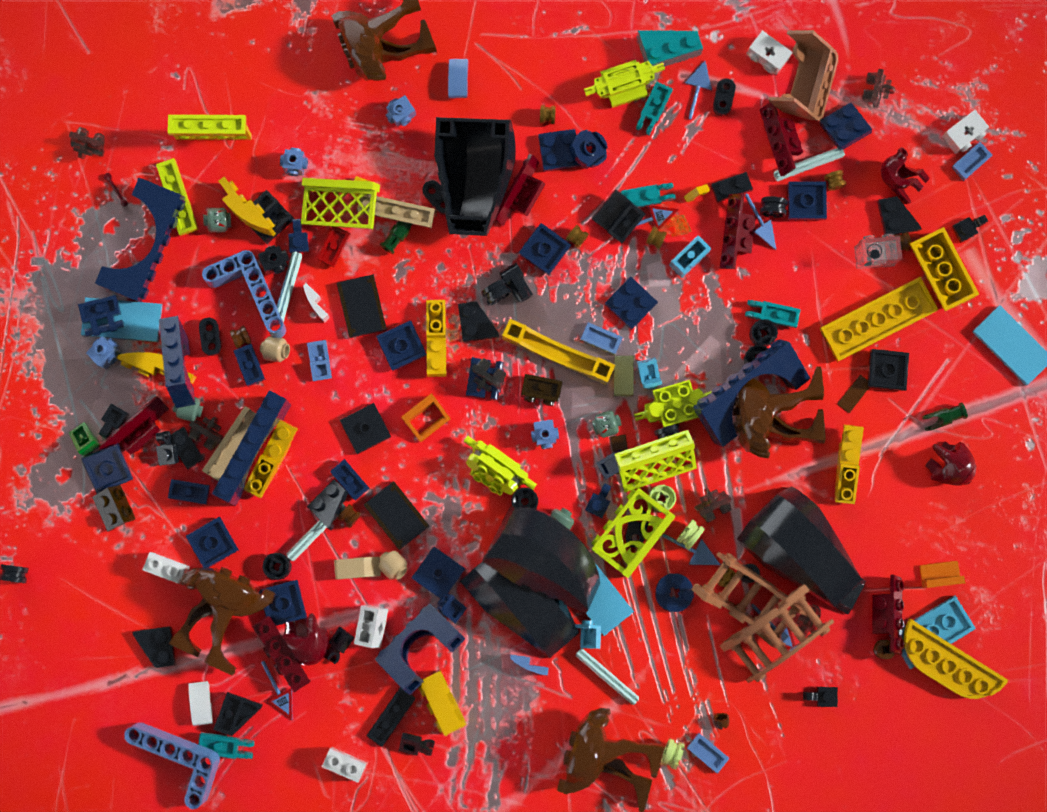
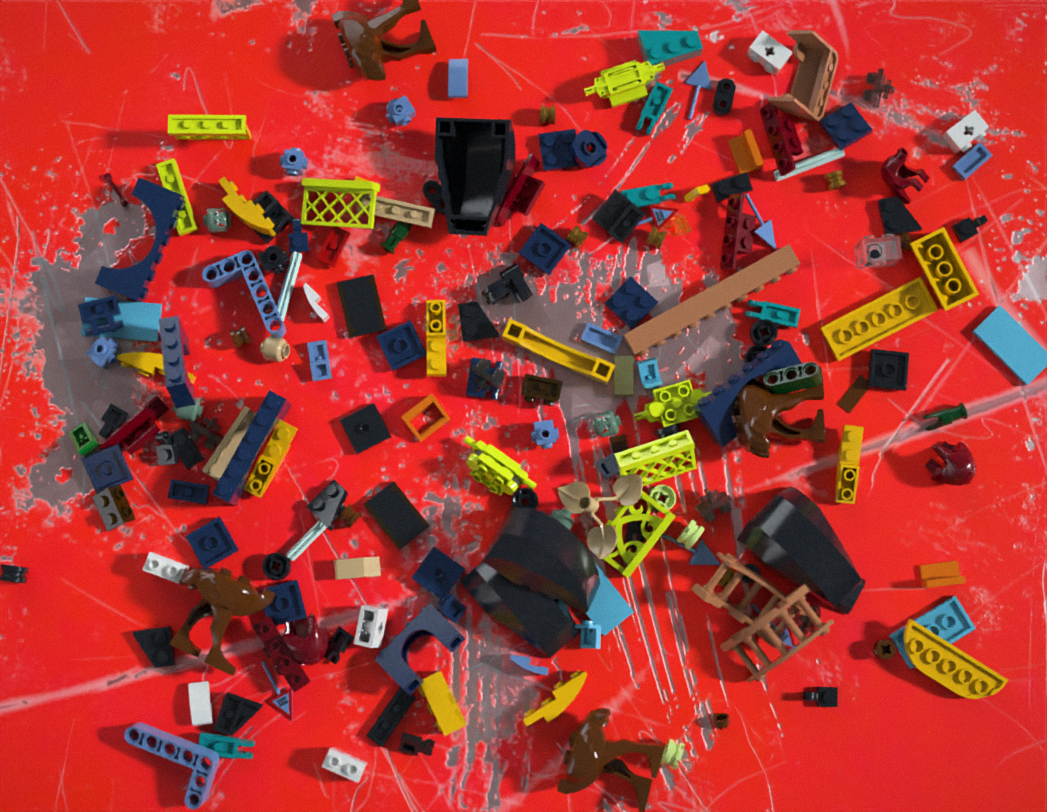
clear smoke hips [69,127,105,159] -> none
black plate [199,317,222,356] -> none
dark blue plate [234,344,266,387] -> none
dark blue plate [330,459,370,501] -> none
tan head [379,551,408,580] -> none
light aqua axle [576,648,639,705] -> none
dark blue plate [585,483,612,518] -> none
dark blue plate [655,574,694,612] -> none
medium azure brick [669,236,711,278] -> none
medium blue tile [686,733,730,774] -> none
black wheel [760,196,788,218] -> none
dark blue plate [787,181,827,220] -> none
dark red bracket [872,574,904,655] -> none
none -> yellow slope [523,670,587,726]
none -> tan plant [558,474,643,559]
none -> nougat brick [623,244,801,357]
none -> orange panel [728,129,764,174]
none -> dark green beam [764,362,823,394]

